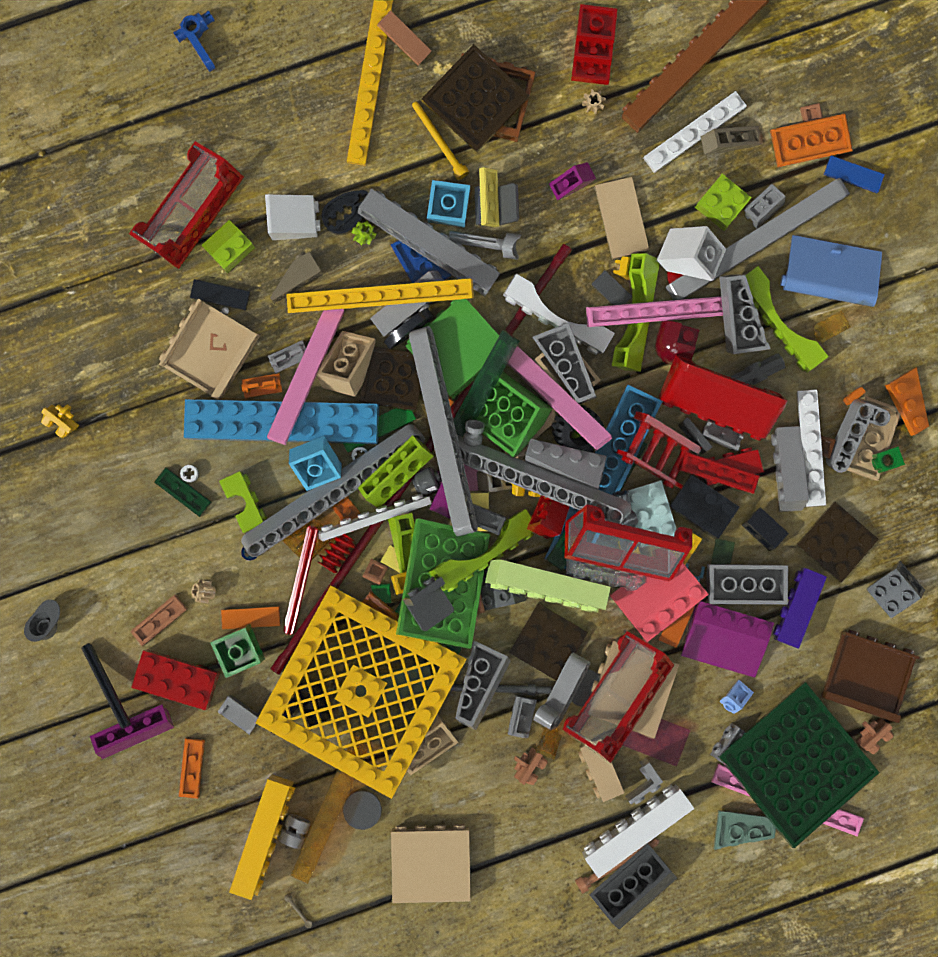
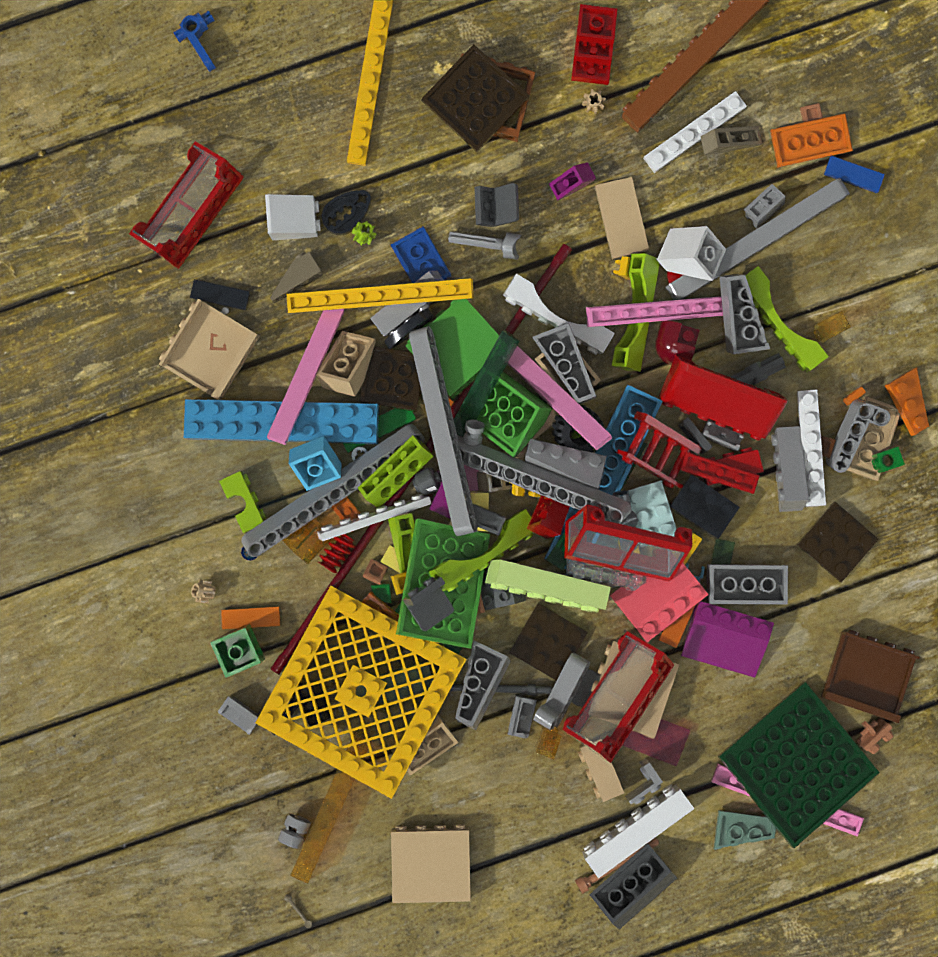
dark grey piece [24,600,60,642] -> none
yellow hips [41,404,79,438] -> none
black axle [81,643,131,729] -> none
magenta brick [90,705,174,759] -> none
nougat tile [130,594,187,646] -> none
red brick [131,649,220,710] -> none
dark green tile [154,467,212,517] -> none
orange tile [179,738,205,799] -> none
white bush [180,465,199,483] -> none
lime slope [201,220,255,273] -> none
yellow brick [229,774,295,900] -> none
orange hinge [241,373,283,398] -> none
light grey hinge [268,340,306,373] -> none
axle [283,525,319,635] -> none
dark grey tile [343,790,382,830] -> none
light grey brick [358,189,500,296] -> none
nougat tile [377,10,431,65] -> none
yellow piece [412,101,470,181] -> none
medium azure brick [427,180,470,228] -> none
light yellow tile [479,167,499,228] -> none
nougat hips [514,747,548,785] -> none
dark grey tile [591,270,632,305] -> none
lime brick [695,174,752,231] -> none
light grey hinge [710,723,745,763] -> none
light blue bracket [720,680,754,714] -> none
black hinge [742,507,789,551] -> none
dark purple brick [773,568,827,649] -> none
medium blue door [780,235,882,307] -> none
dark grey bracket [867,561,925,618] -> none

